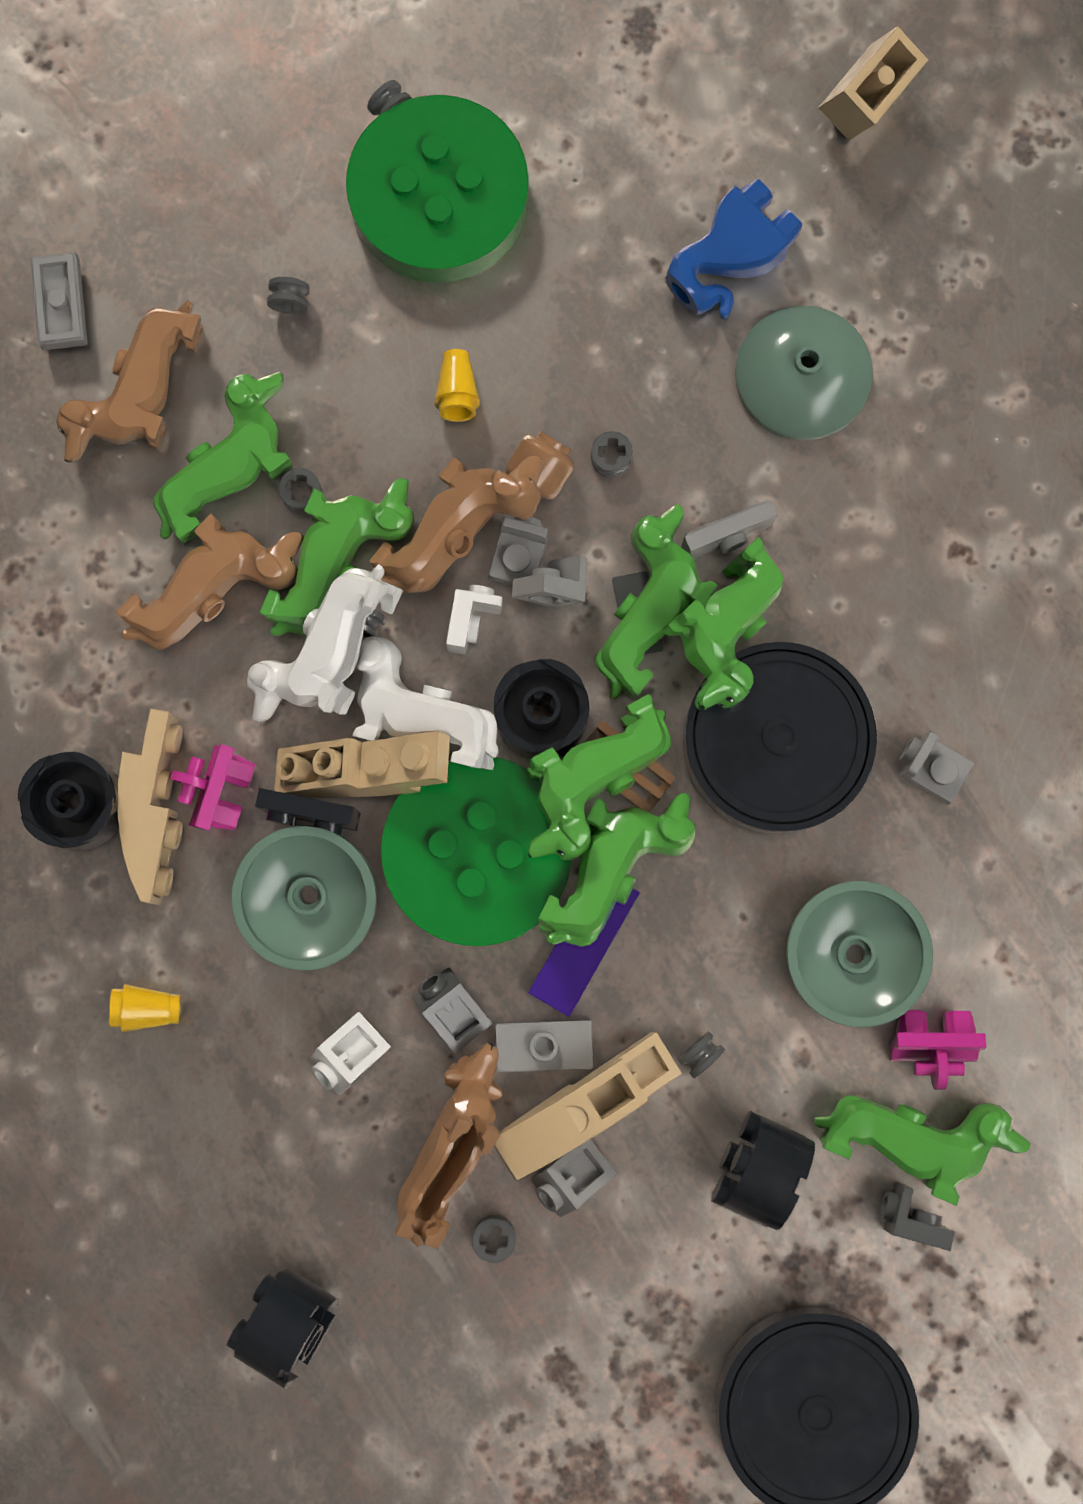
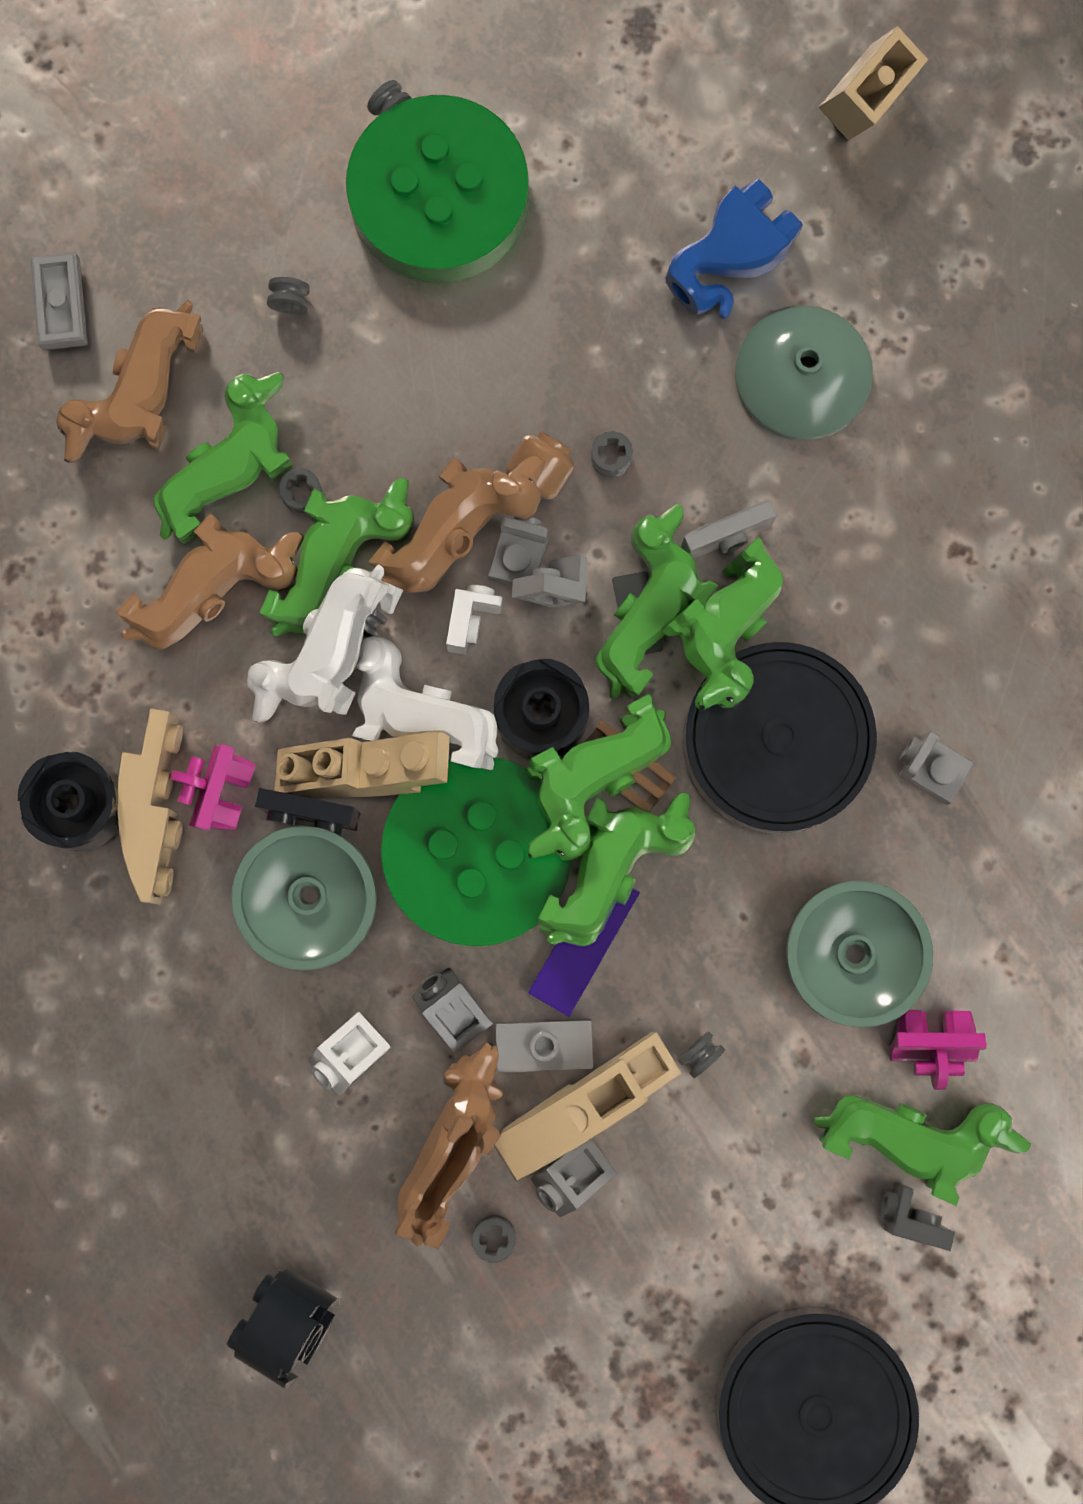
yellow cone [109,984,180,1032] -> none
yellow cone [434,349,480,422] -> none
black brick [711,1110,815,1231] -> none

